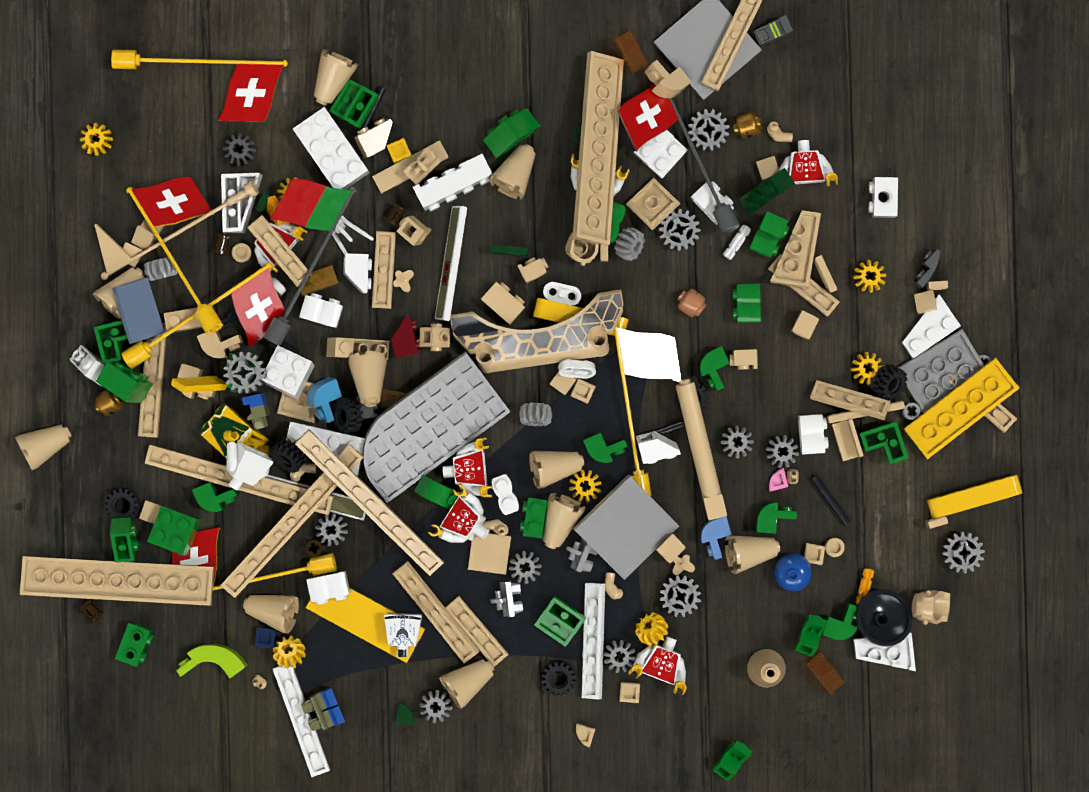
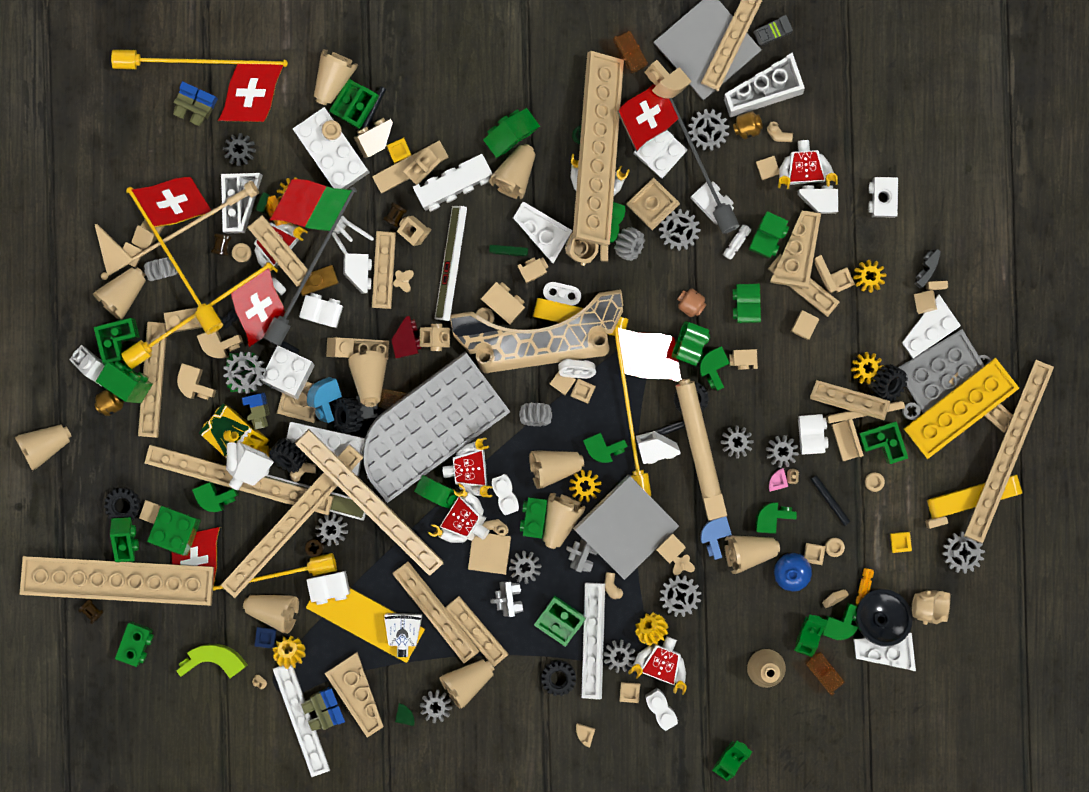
yellow gear [80,123,113,156] -> none
sand blue tile [112,277,165,344] -> none
yellow tile [171,376,227,393] -> none
dark green brick [739,168,795,215] -> none
none -> olive hips [173,81,218,127]
none -> tan tile [322,120,342,140]
none -> tan wing [325,652,383,738]
none -> tan tile [476,308,494,323]
none -> white wing [513,202,573,263]
none -> white brick [645,688,678,731]
none -> green brick [671,321,710,366]
none -> white wedge [724,53,804,117]
none -> white slope [797,185,838,214]
none -> tan tile [823,590,849,608]
none -> tan tile [831,267,855,293]
none -> tan tile [865,472,885,492]
none -> yellow tile [890,532,912,553]
none -> tan plate [964,360,1054,544]

